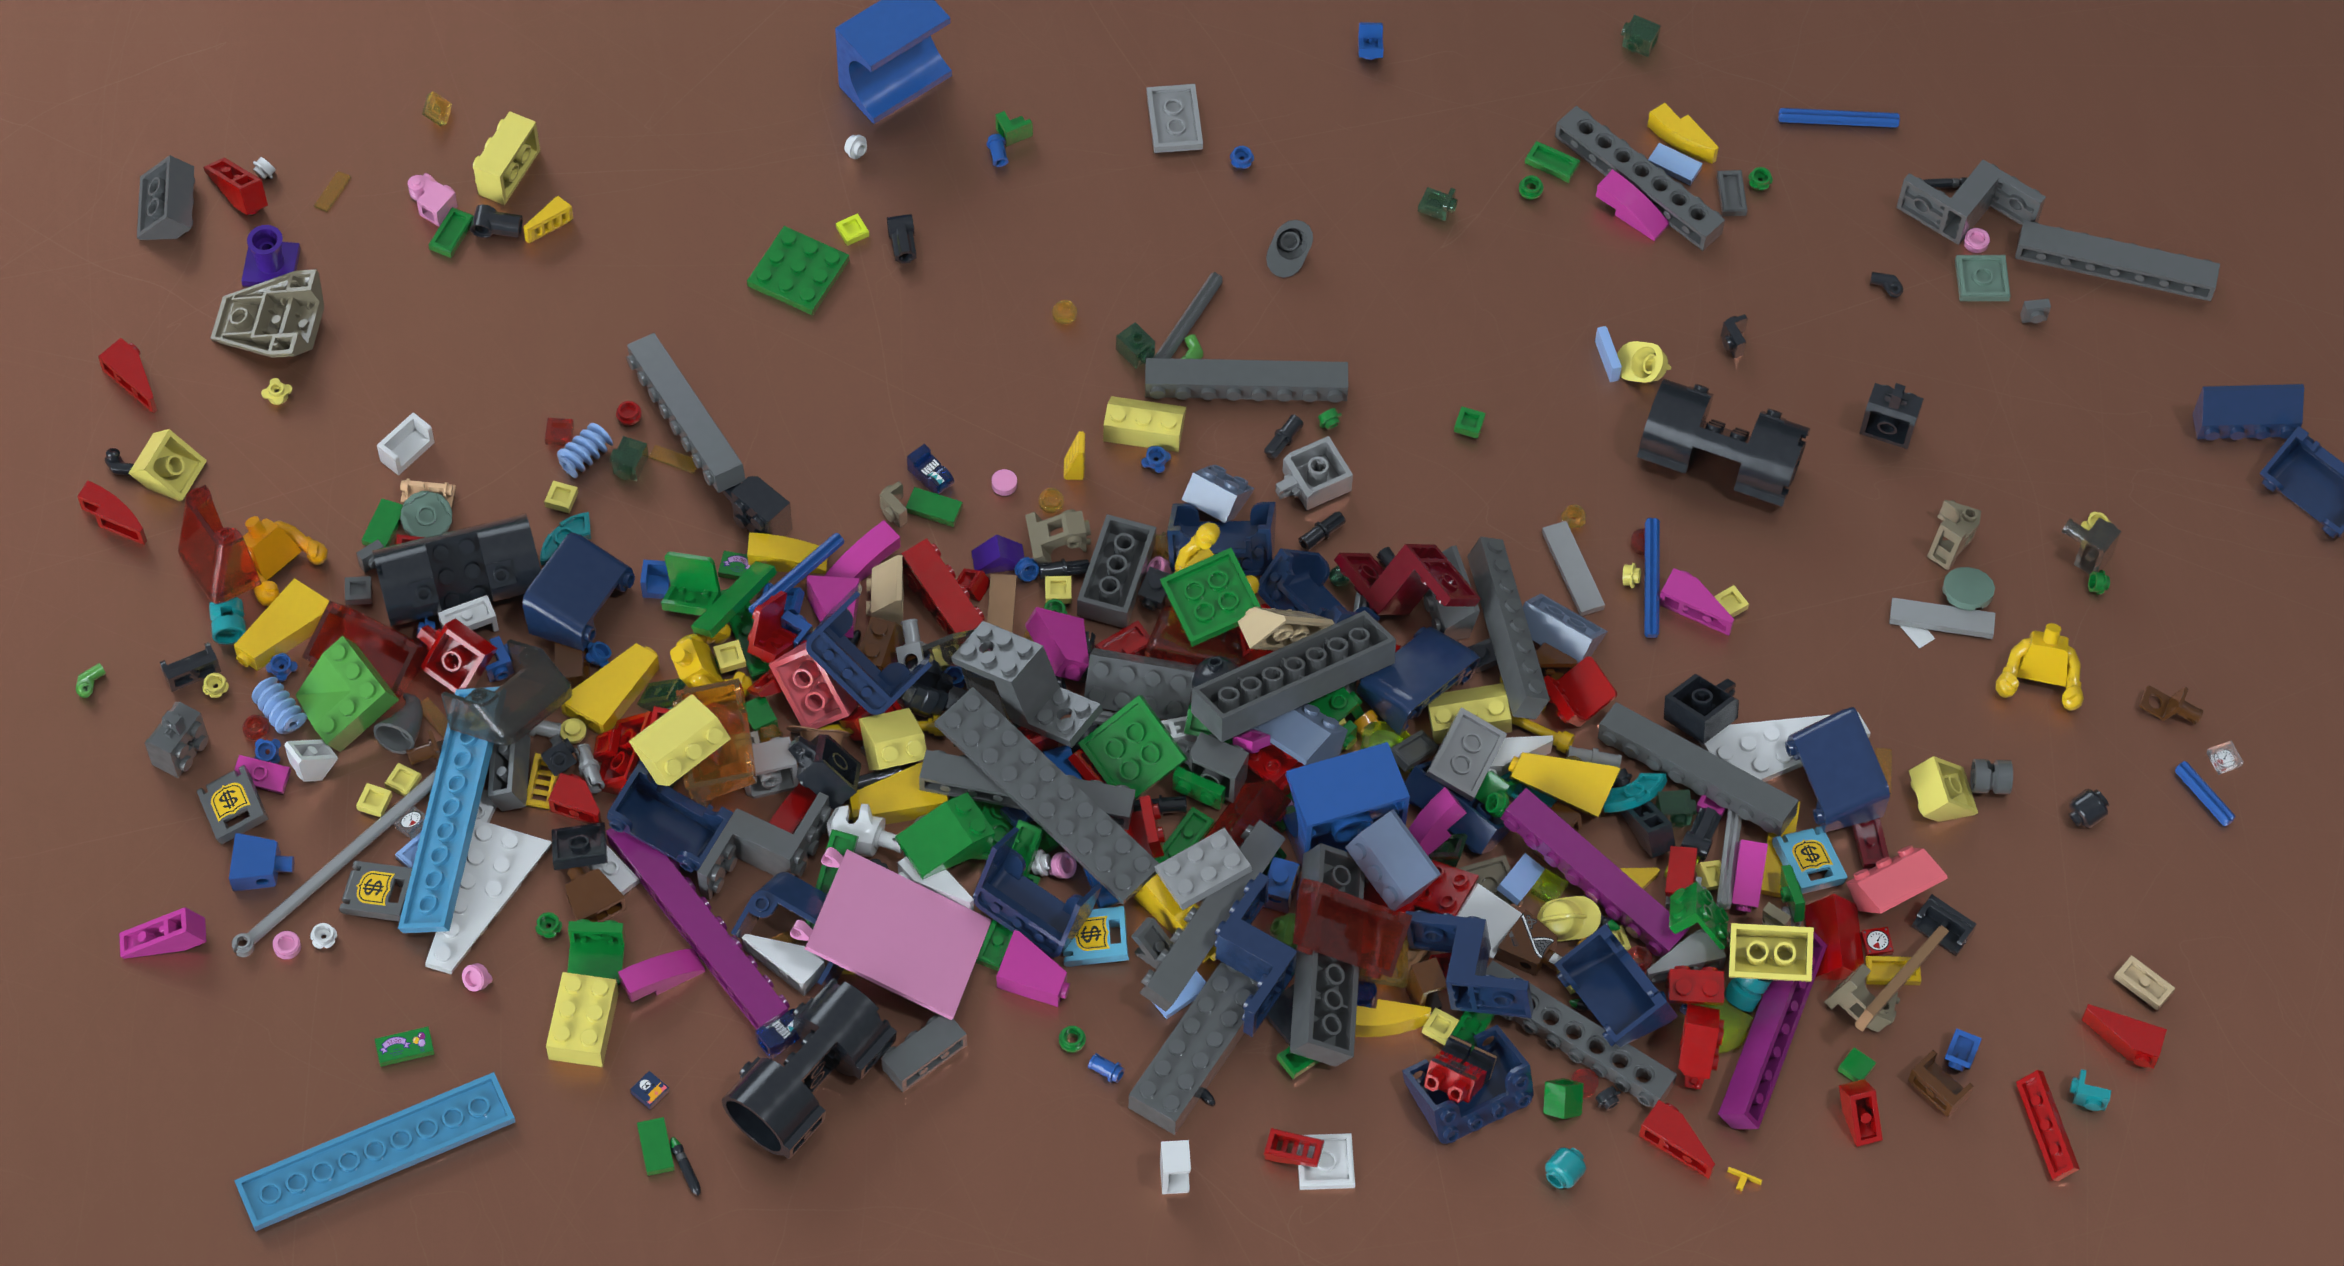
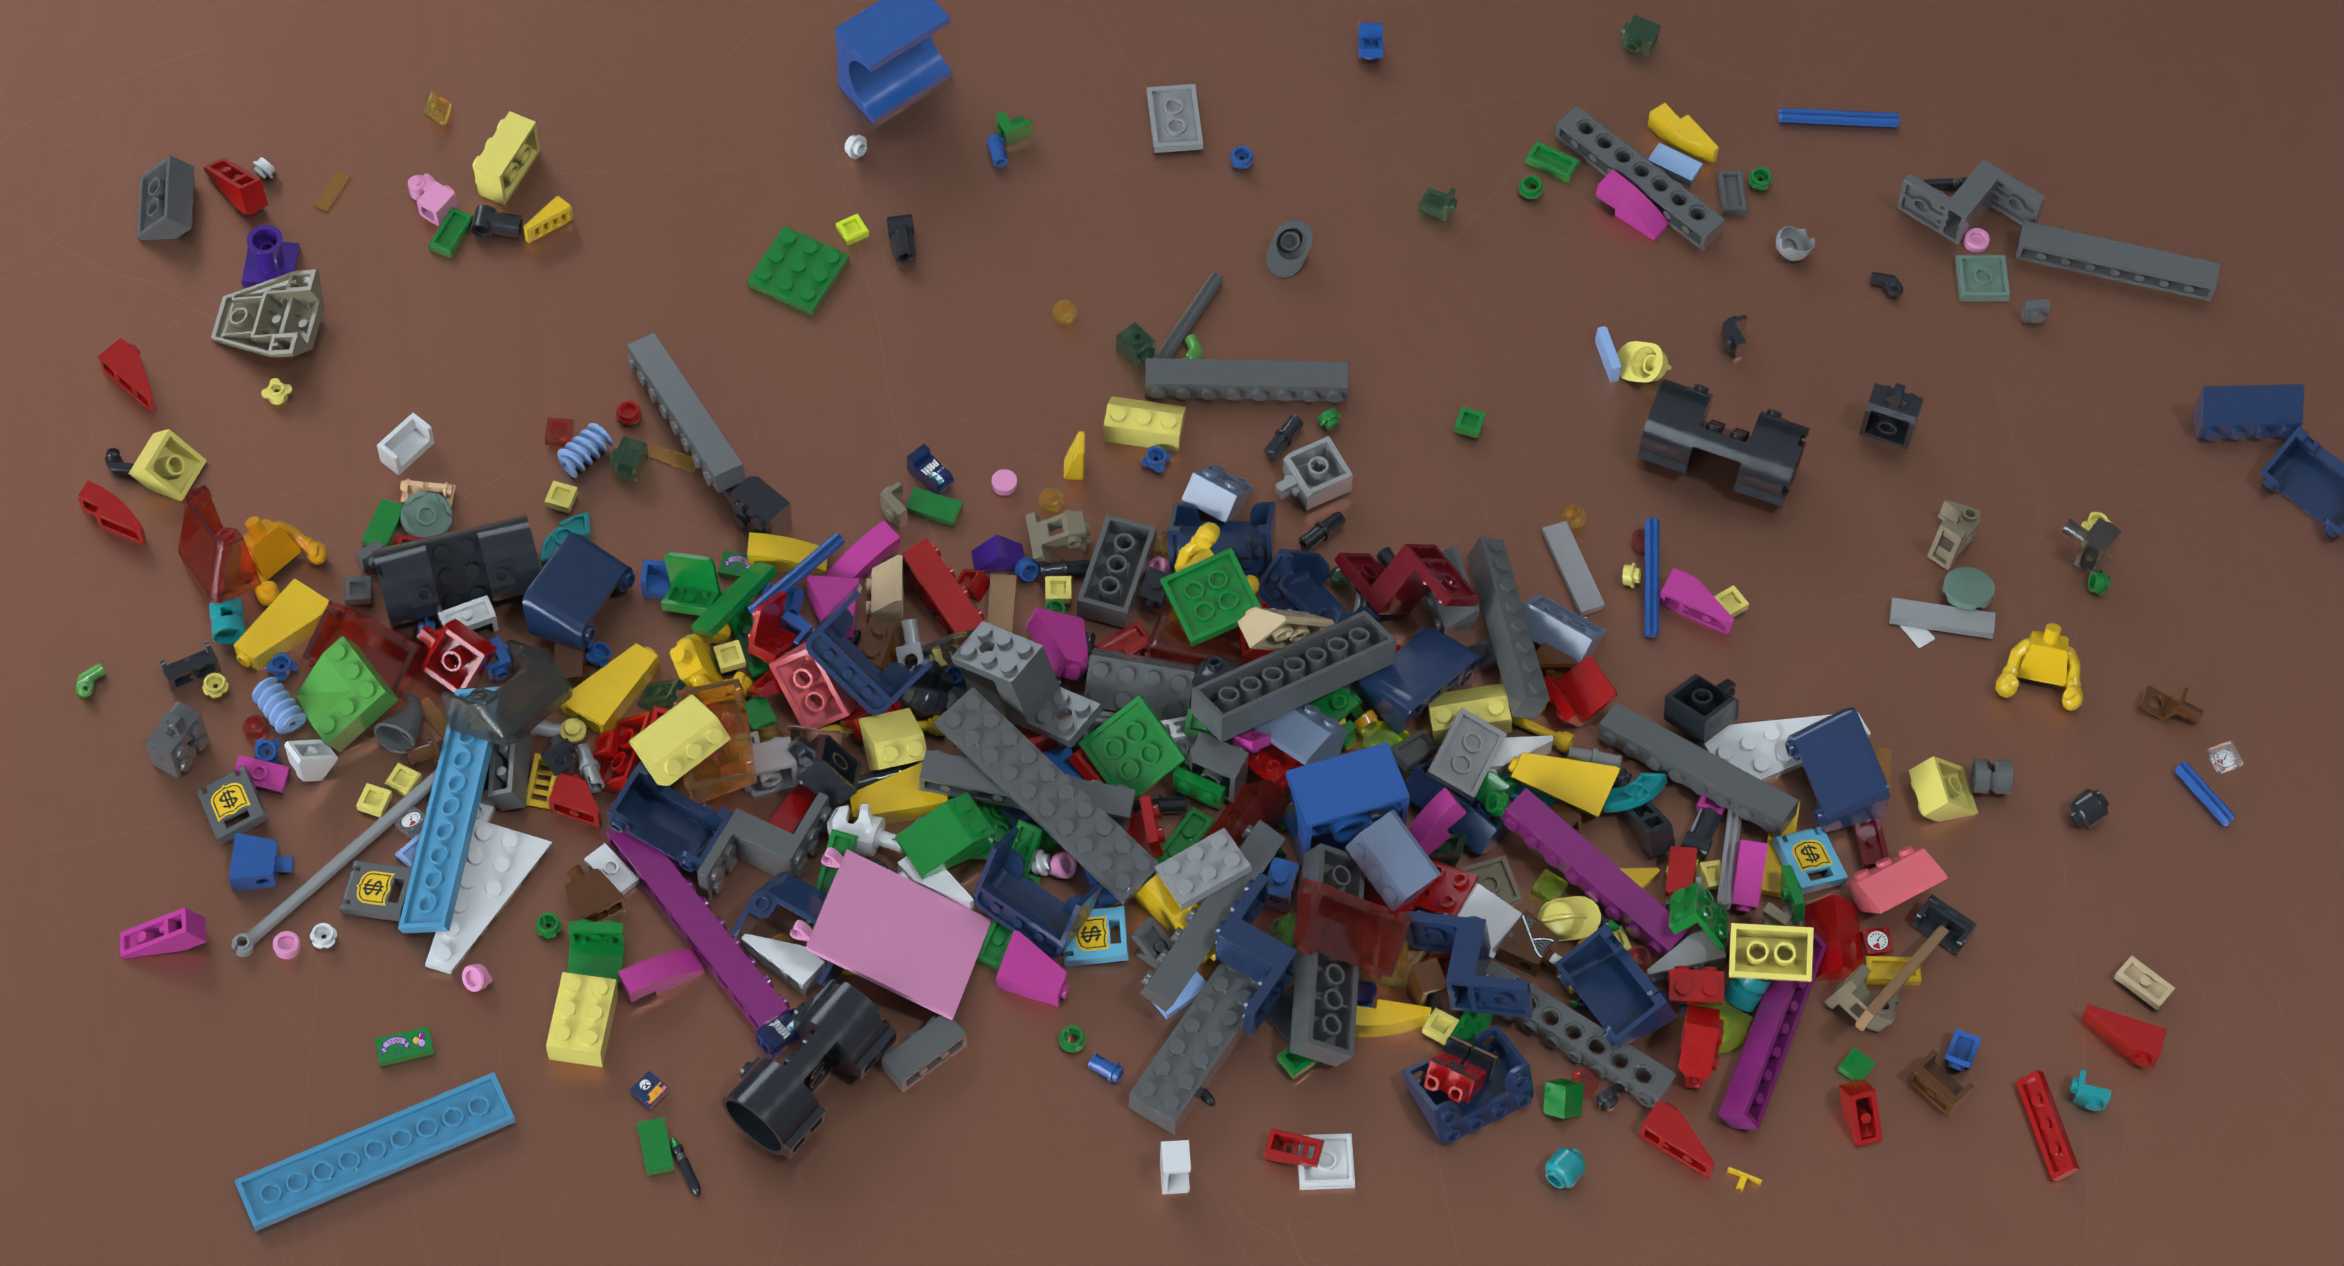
black tile [552,822,608,870] -> none
light blue tile [1496,853,1546,905] -> none
clear green brick [1655,790,1697,828] -> none
none -> light grey hair [1775,226,1816,261]

